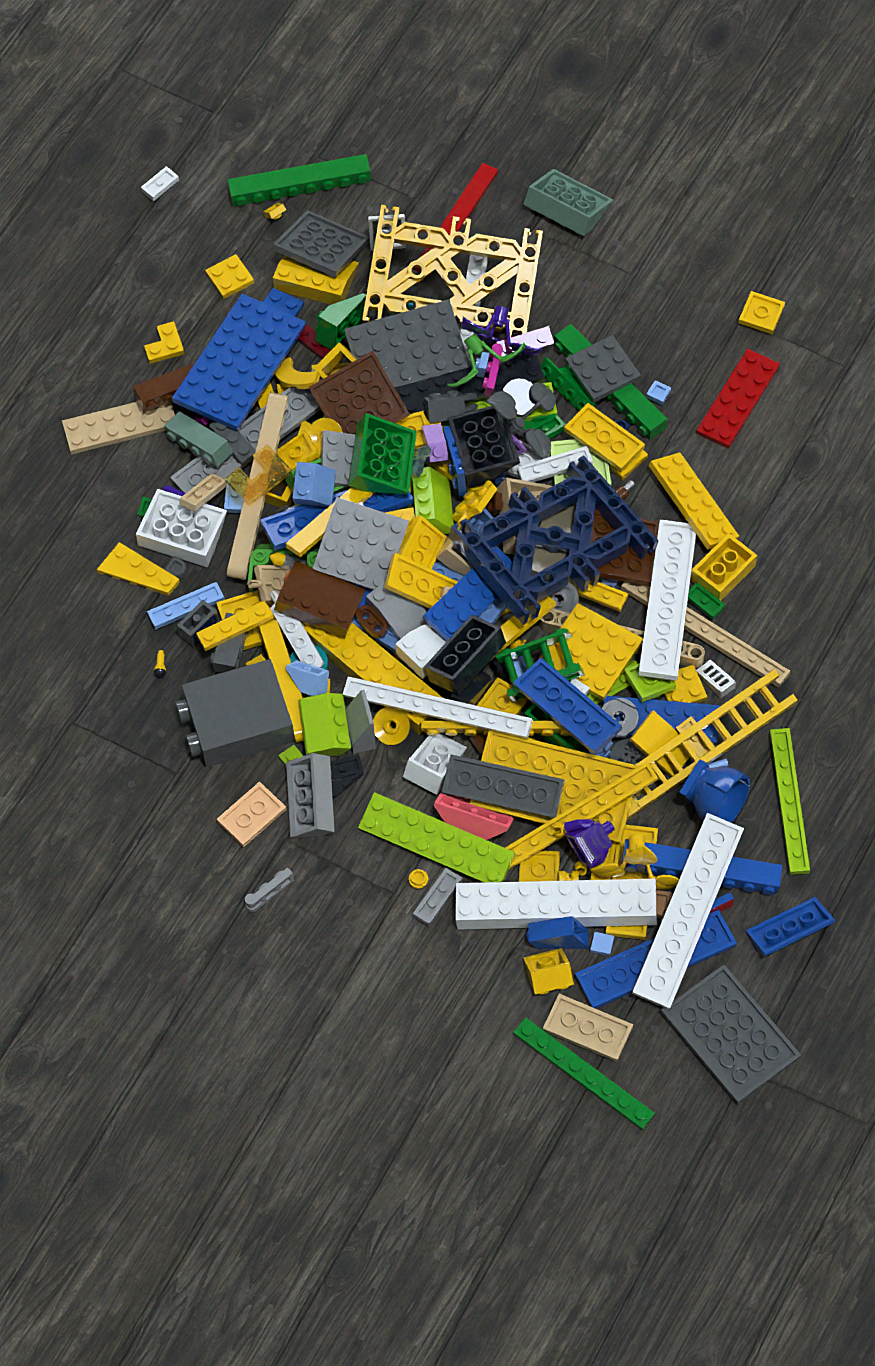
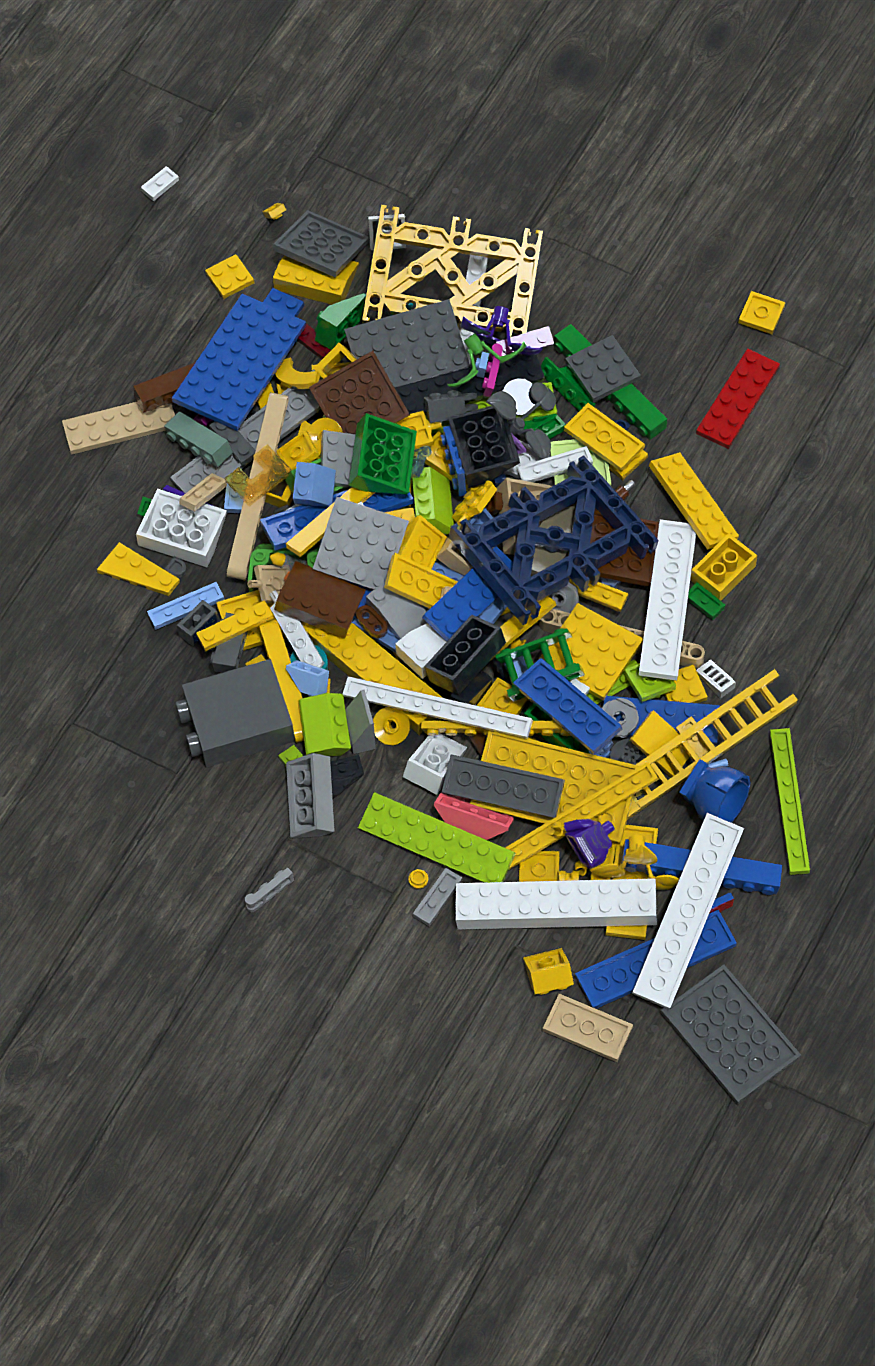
yellow plate [144,321,184,364] -> none
yellow piece [153,650,166,677] -> none
light nougat plate [217,782,287,848] -> none
green brick [228,154,371,207] -> none
red tile [414,163,498,277] -> none
medium lavender slope [422,424,448,463] -> none
green plate [513,1018,655,1131] -> none
sand green slope [524,169,613,236] -> none
blue slope [526,916,588,949] -> none
light blue tile [590,932,614,957] -> none
tan plate [621,582,790,688] -> none
light blue plate [646,380,671,405] -> none
medium nougat plate [656,890,672,922] -> none
blue slope [746,897,835,956] -> none

